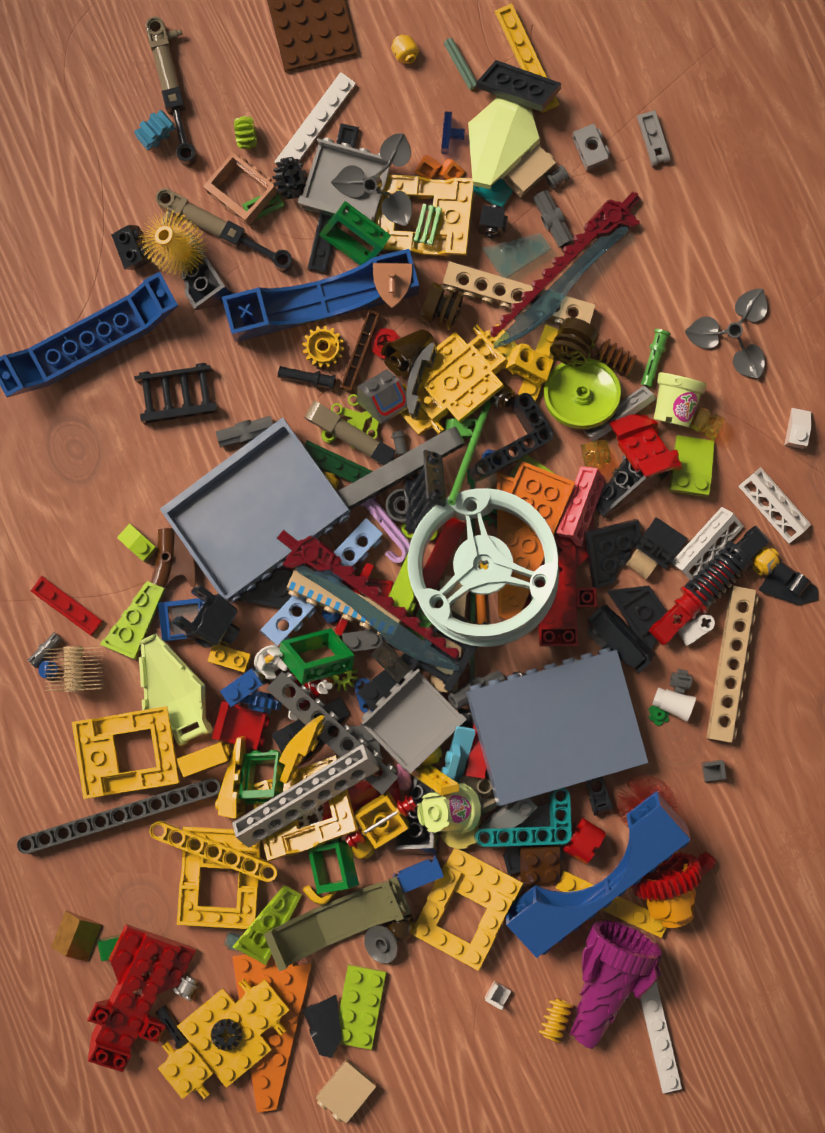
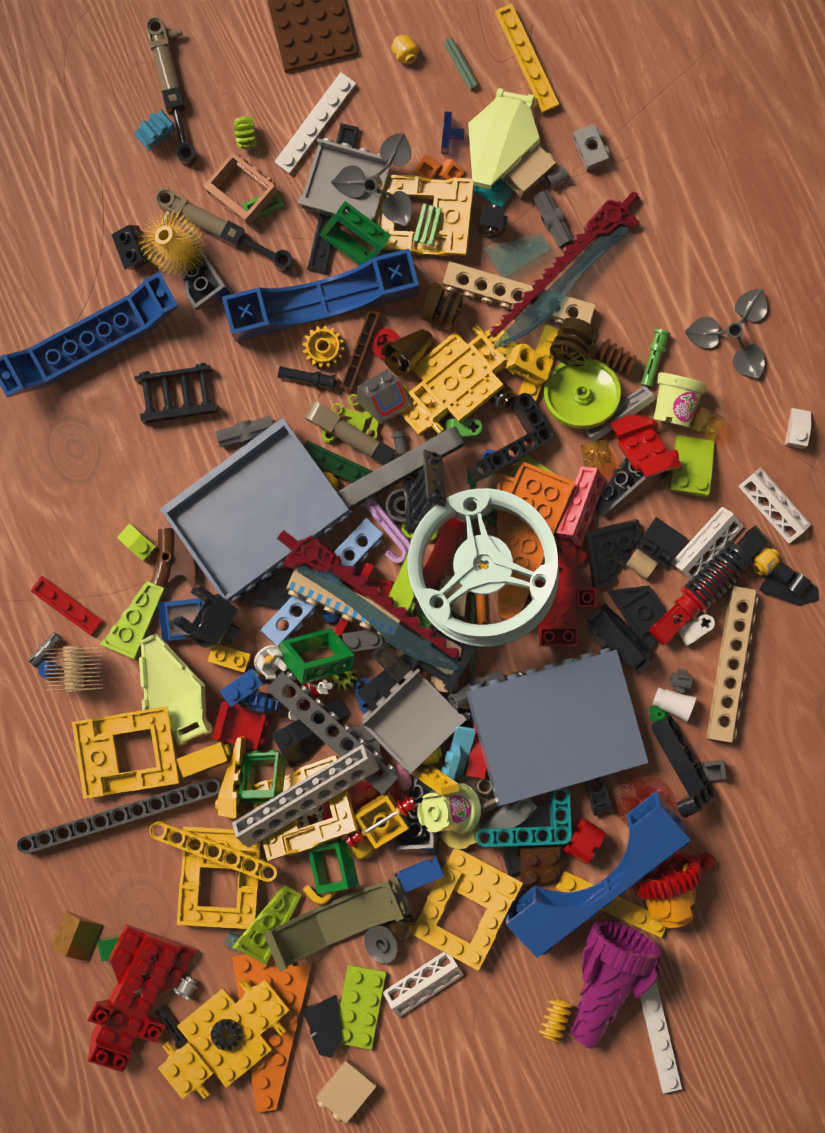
black gear [272,157,307,199] -> none
yellow slope [279,715,325,784] -> none
nougat shield [373,263,412,308] -> none
dark grey slope [406,343,438,421] -> none
bright green piece [448,401,491,505] -> none
black plate [476,60,561,111] -> none
white panel [485,980,511,1010] -> none
light grey plate [637,110,670,167] -> none
none -> white fence [383,952,464,1017]
none -> black beam [651,715,716,818]

